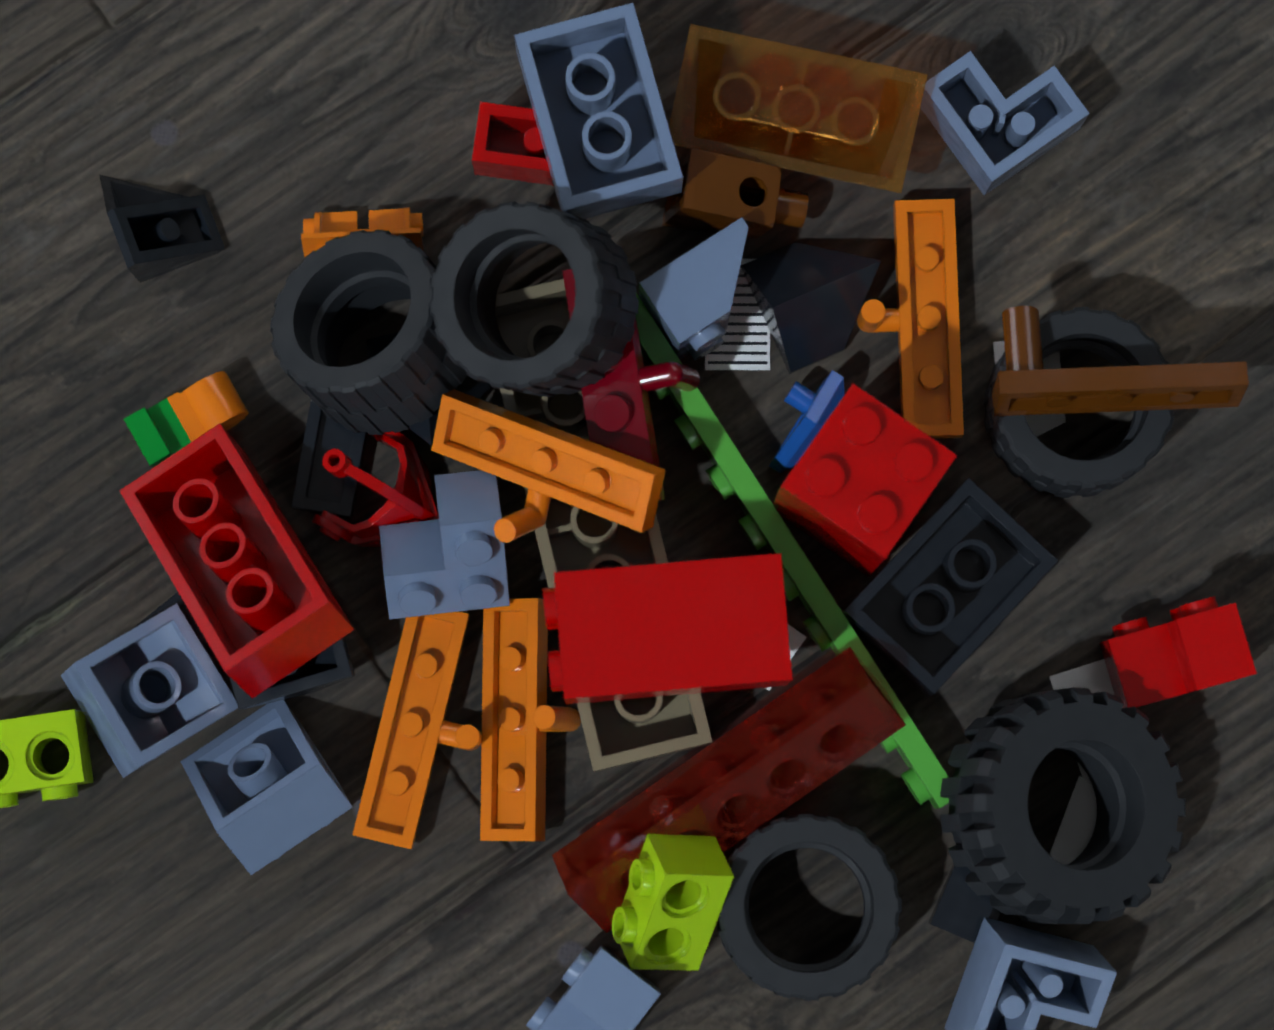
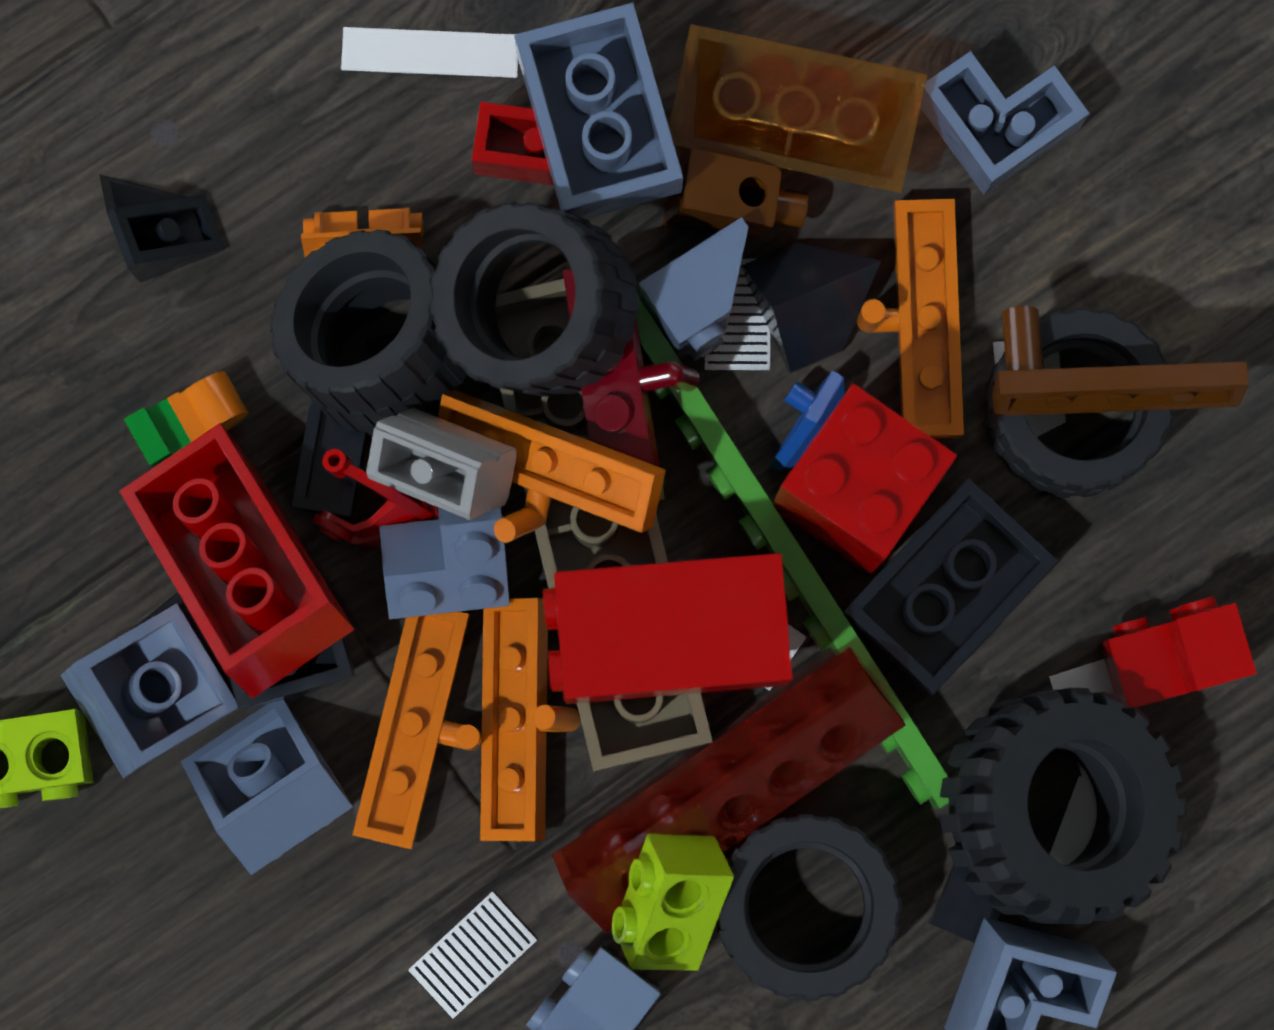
none -> white sticker [341,27,518,78]
none -> light grey brick [366,408,517,520]
none -> white sticker [408,892,537,1019]

